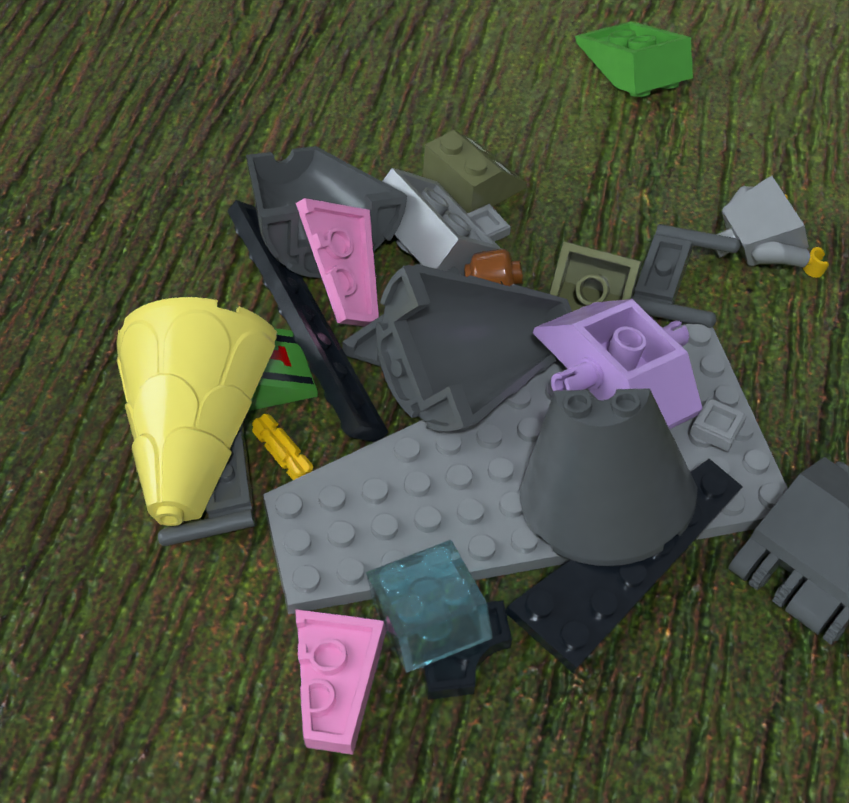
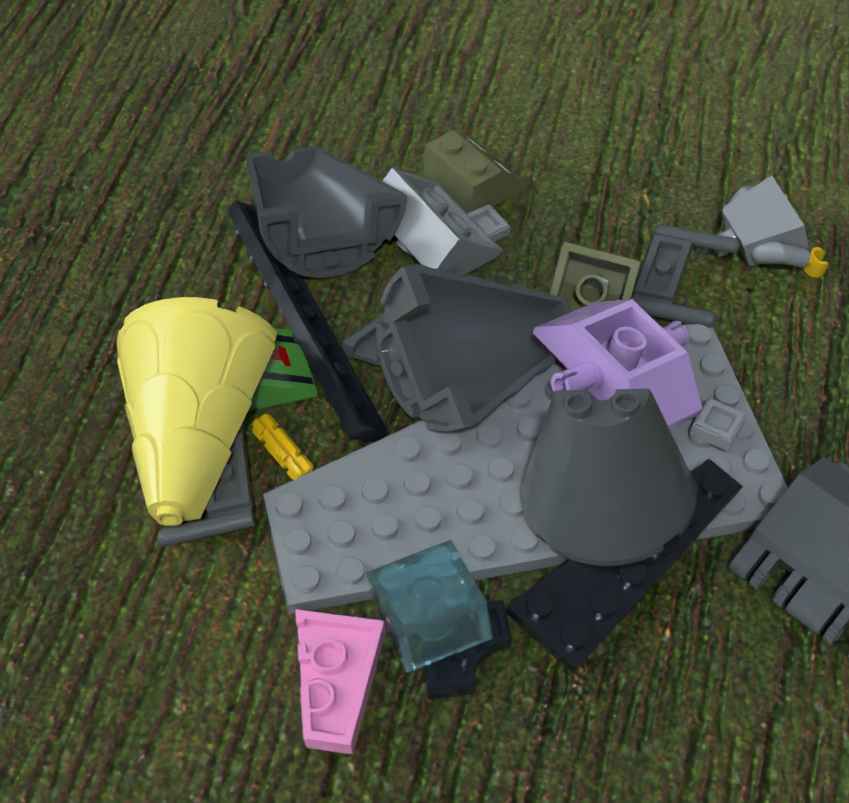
bright pink wing [296,198,379,327] -> none
dark orange head [465,249,523,286] -> none
bright green slope [575,21,693,97] -> none

